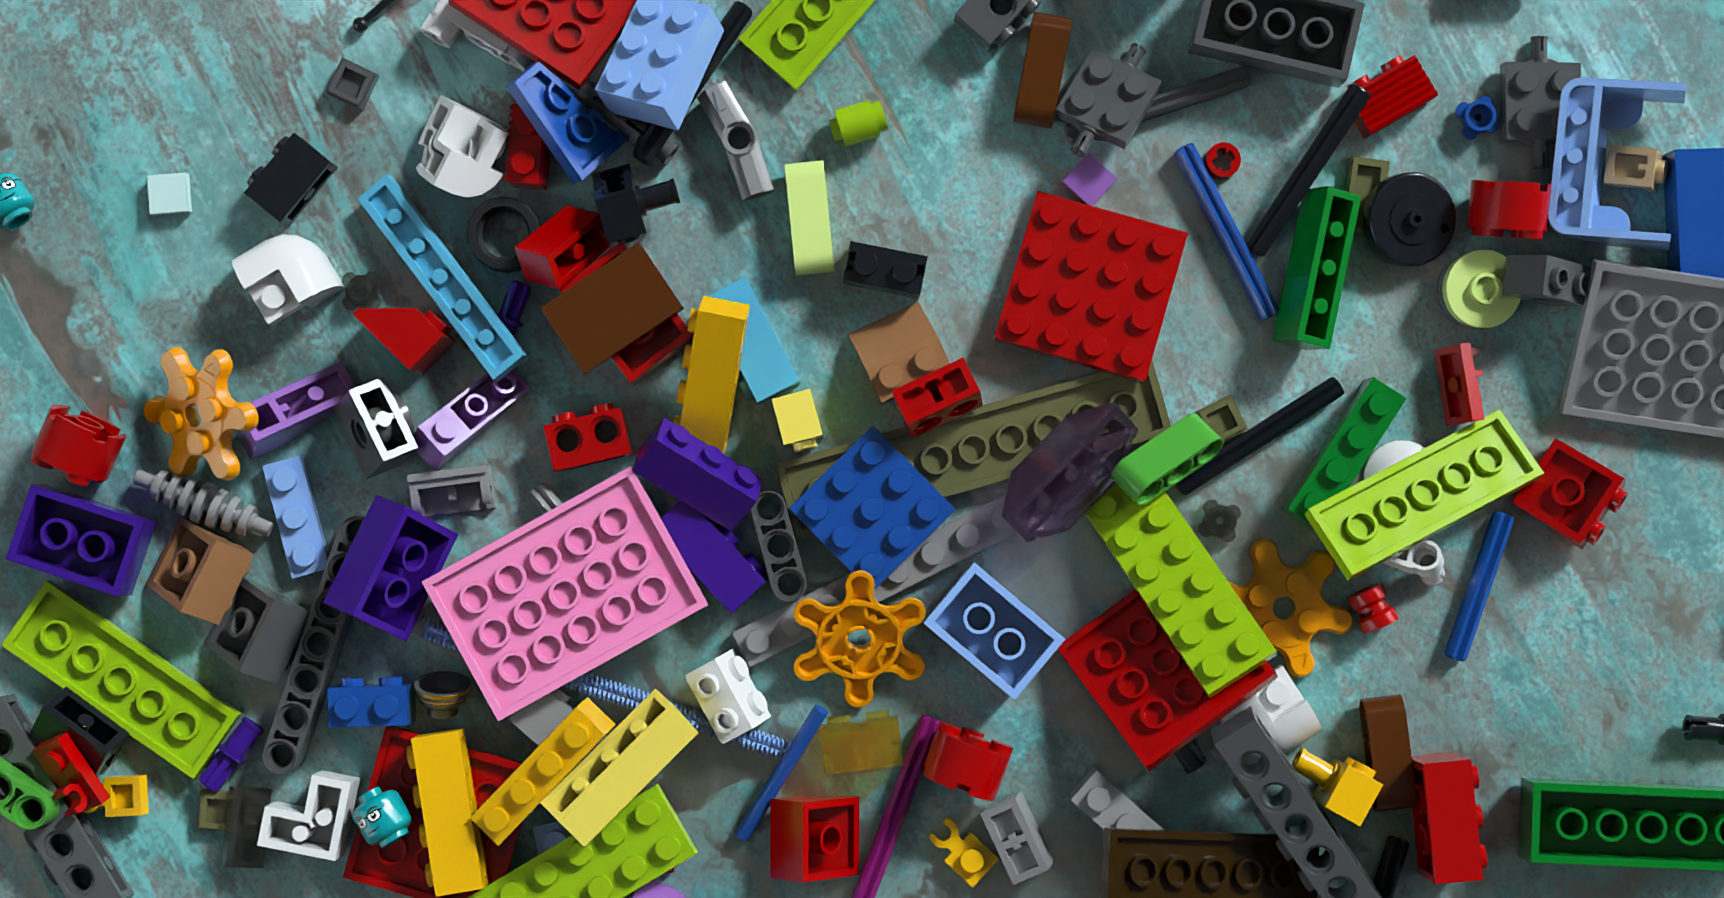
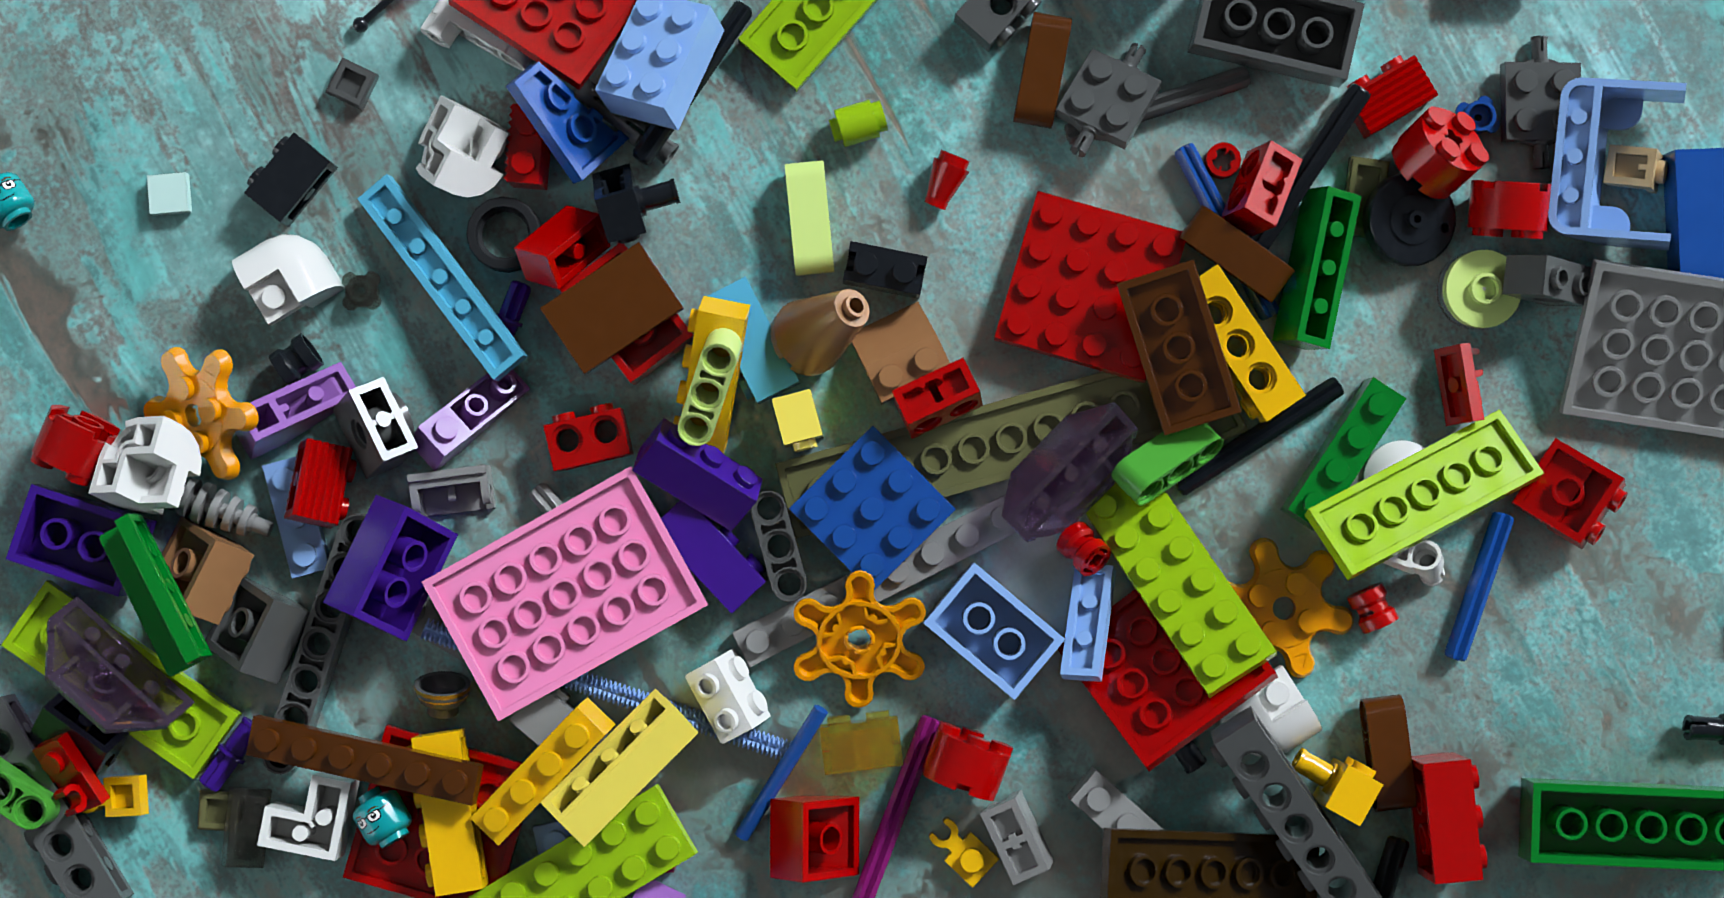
blue brick [327,676,416,728] -> none
red slope [353,308,456,375] -> none
light grey piece [696,80,774,201] -> none
medium lavender tile [1062,153,1117,206] -> none
clear smoke plate [1198,500,1241,542] -> none
none -> clear purple wedge [45,596,195,734]
none -> white brick [88,416,202,515]
none -> green panel [99,513,213,677]
none -> reddish brown plate [246,715,484,806]
none -> black wheel [269,333,324,385]
none -> red brick [284,438,357,529]
none -> yellowish green beam [678,328,742,446]
none -> medium nougat cone [770,289,870,376]
none -> red cone [924,149,970,210]
none -> red wheel [1056,521,1111,576]
none -> light blue plate [1060,565,1117,682]
none -> reddish brown plate [1117,259,1242,435]
none -> reddish brown beam [1179,205,1295,303]
none -> yellow brick [1199,264,1306,423]
none -> red brick [1221,140,1303,236]
none -> red brick [1392,106,1489,199]

